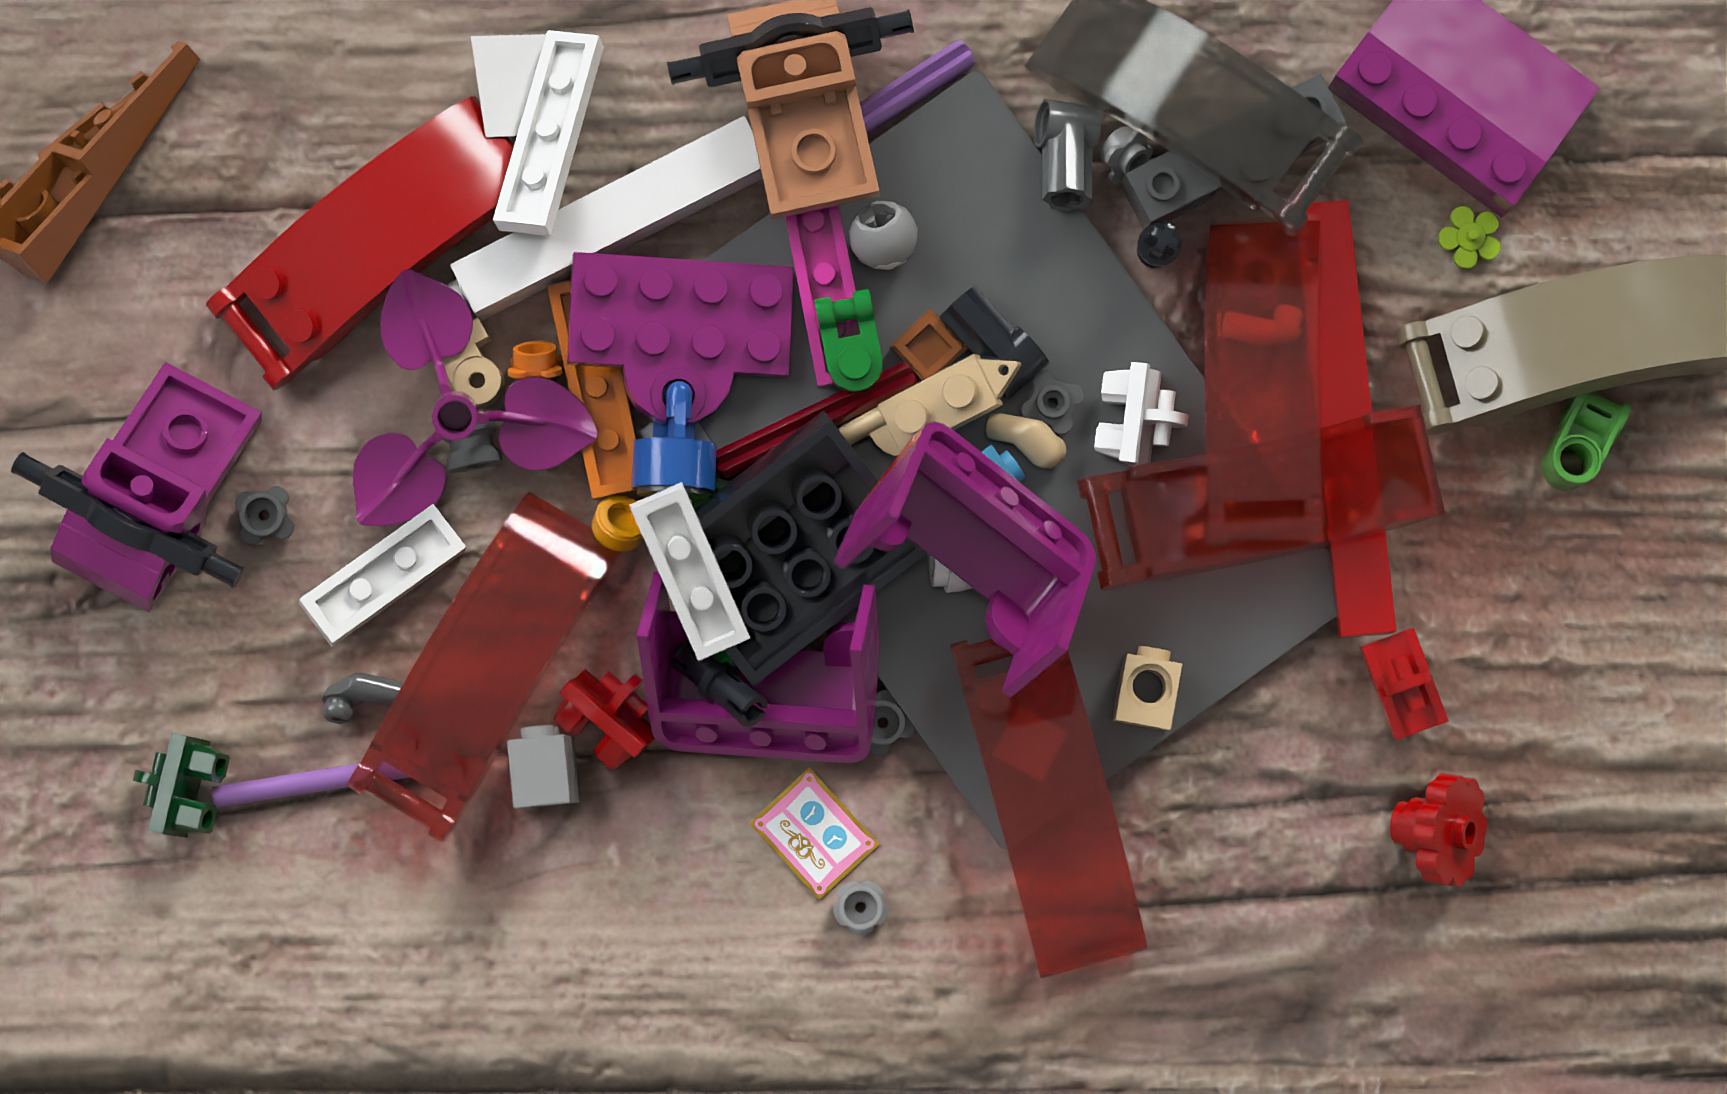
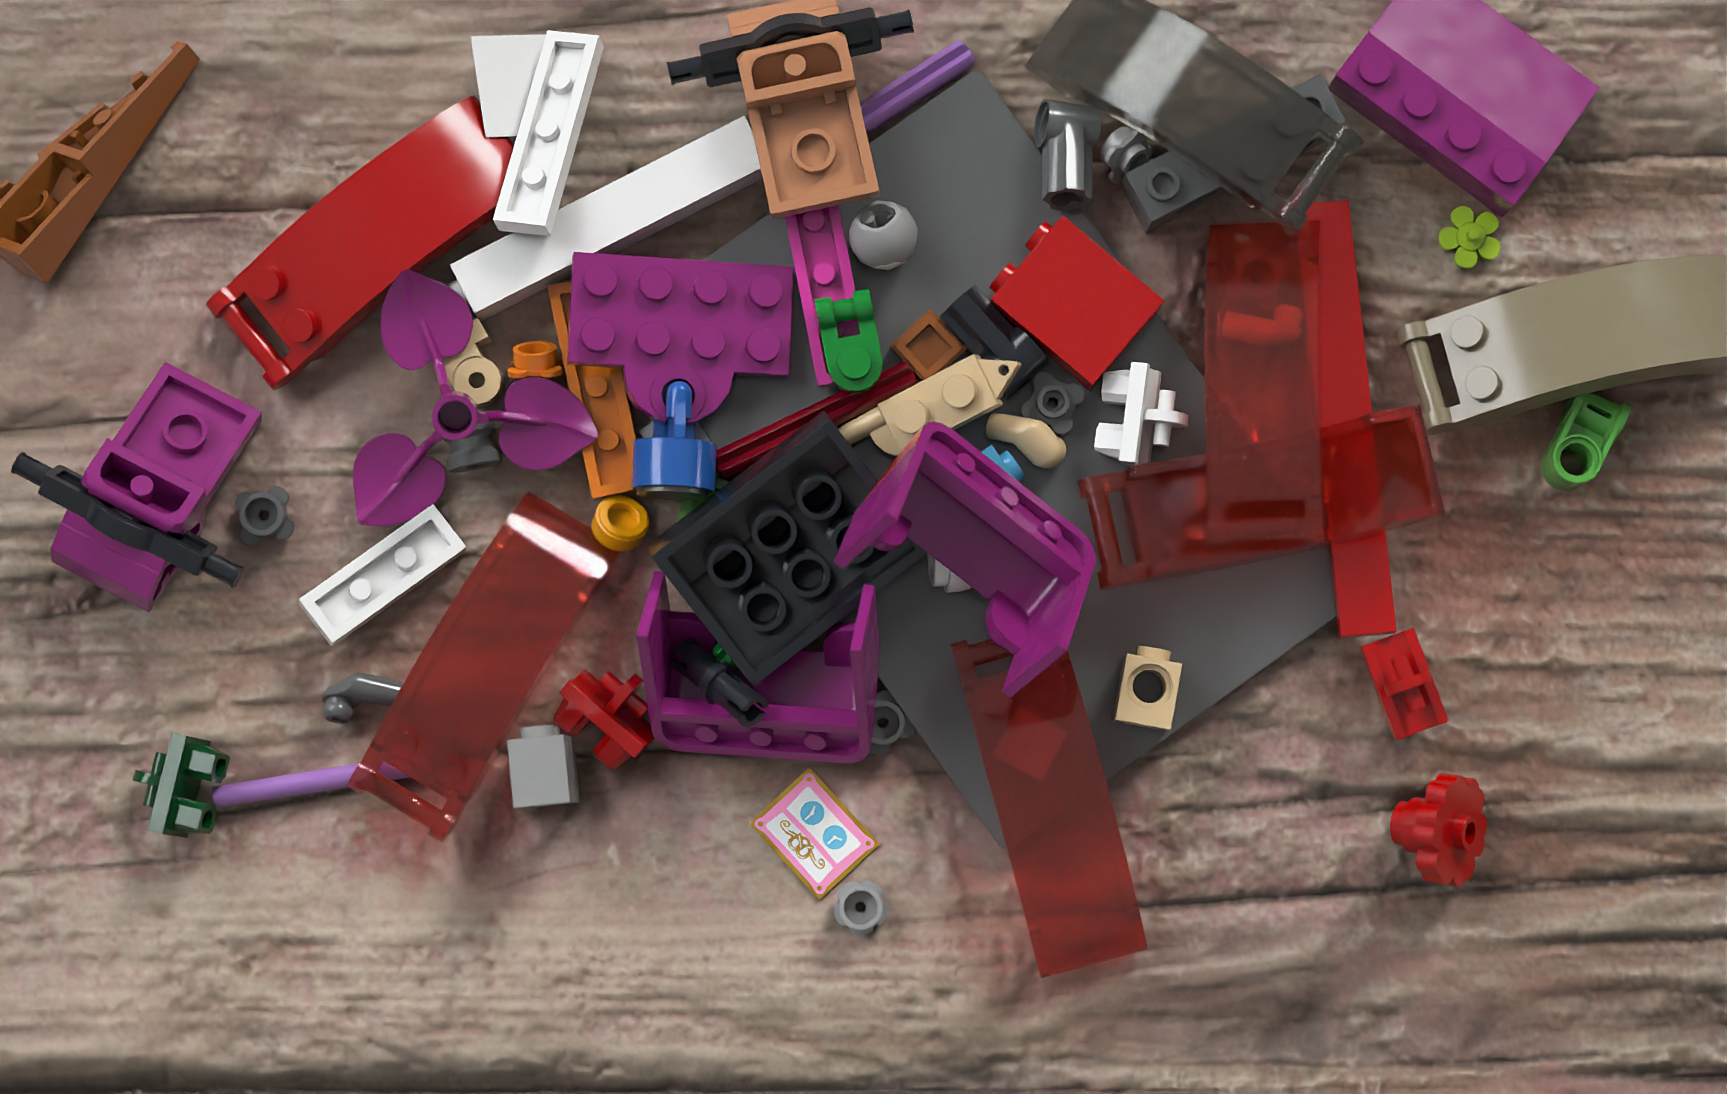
white hinge [630,482,750,661] -> none
black axle [1137,221,1182,268] -> none
none -> red brick [989,215,1164,391]

